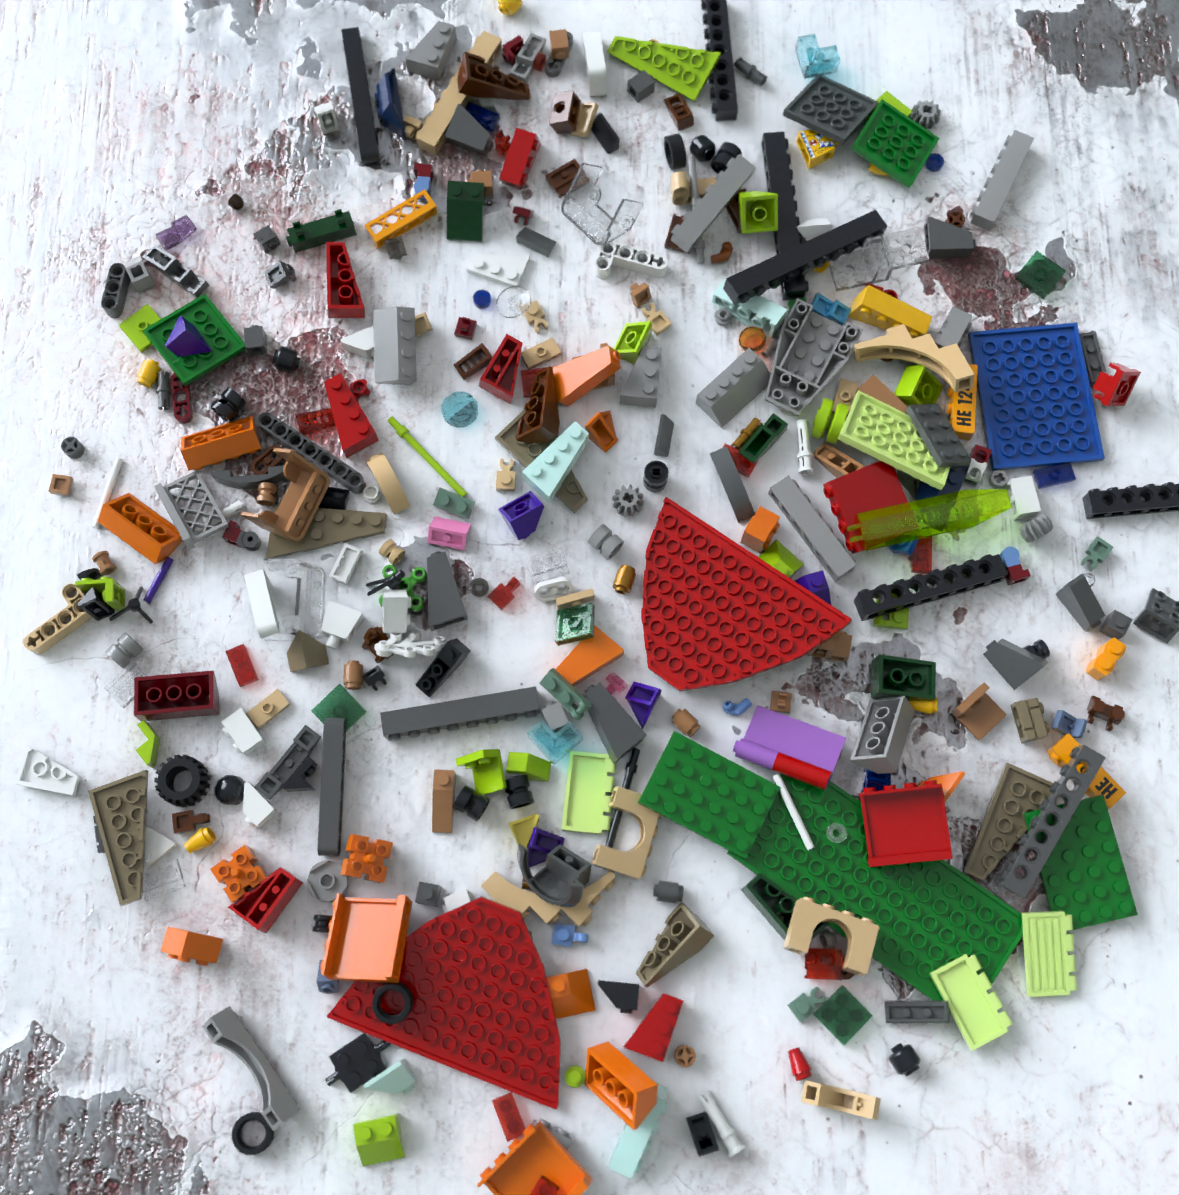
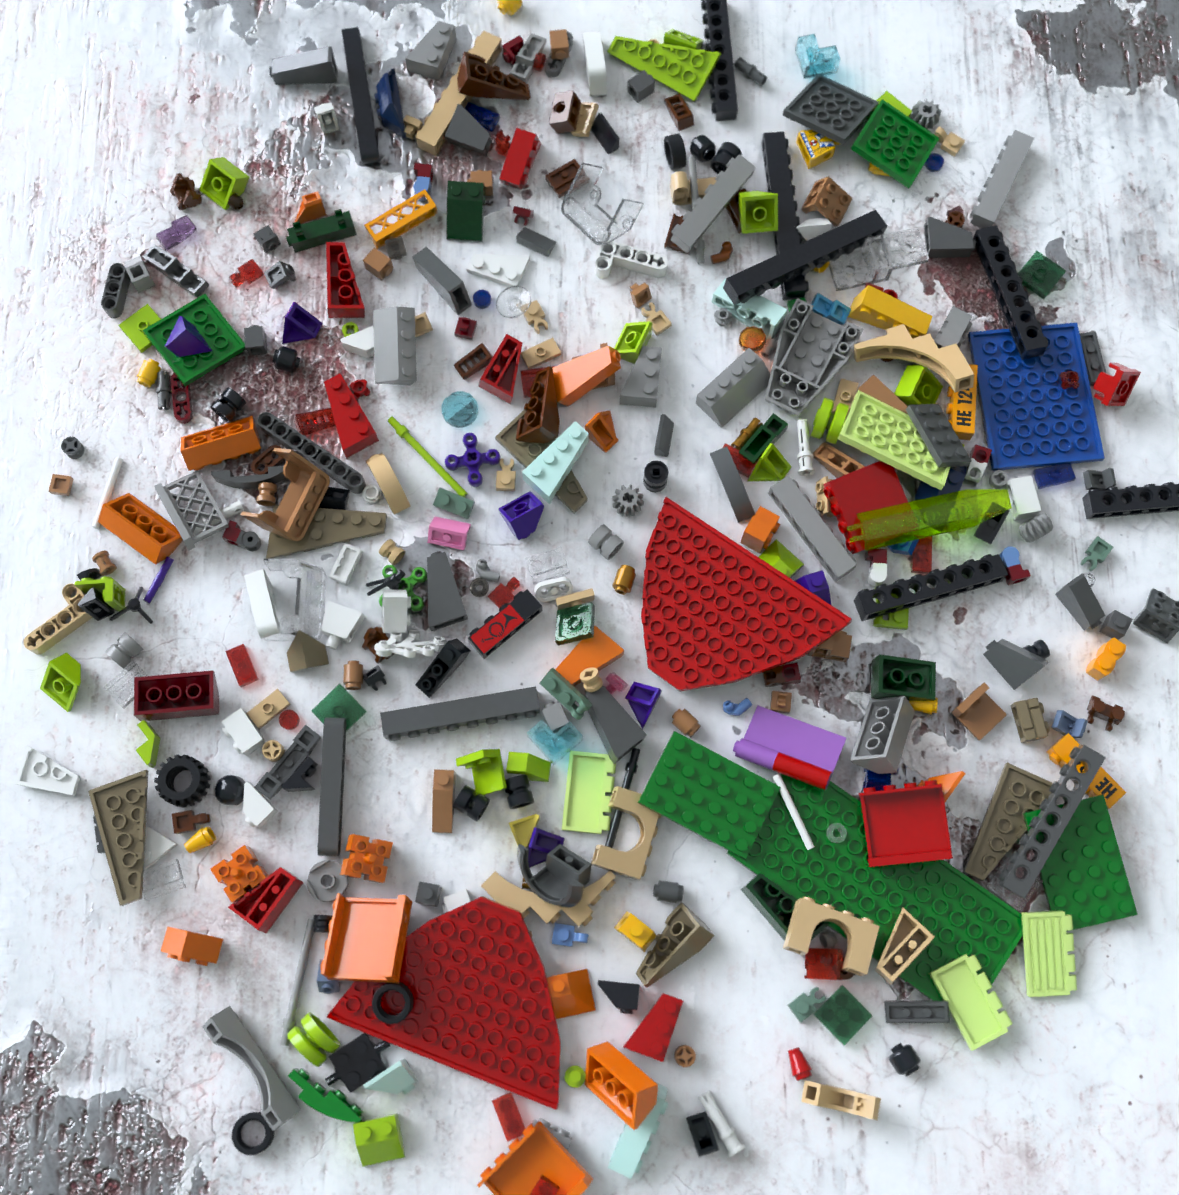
none -> lime slope [40,653,81,712]
none -> reddish brown piece [170,173,202,210]
none -> lime slope [199,157,249,210]
none -> clear red plate [229,259,264,288]
none -> tan wheel [262,740,285,762]
none -> dark grey slope [269,47,337,85]
none -> clear red tile [279,710,300,730]
none -> light grey bar [280,919,315,1046]
none -> dark purple slope [282,302,323,344]
none -> lime wheel [287,1012,341,1067]
none -> green slope [288,1068,365,1123]
none -> orange slope [295,191,327,224]
none -> lime bush [342,322,359,337]
none -> medium nougat brick [363,247,393,280]
none -> dark grey slope [412,247,472,315]
none -> dark purple gear [445,433,500,487]
none -> brick [468,589,543,659]
none -> light grey arm [476,559,500,582]
none -> tan wheel [580,667,603,692]
none -> yellow torso [614,912,657,952]
none -> lime slope [663,29,704,50]
none -> lime slope [748,443,791,481]
none -> leg [763,662,801,687]
none -> medium nougat bracket [801,176,852,226]
none -> tan hinge [815,476,834,517]
none -> leg [865,548,887,587]
none -> tan wedge [875,908,934,985]
none -> tan plate [934,127,965,157]
none -> black brick [973,225,1048,360]
none -> black slope [973,502,1010,545]
none -> clear red plate [1059,371,1080,389]
none -> dark grey bracket [1083,468,1116,491]

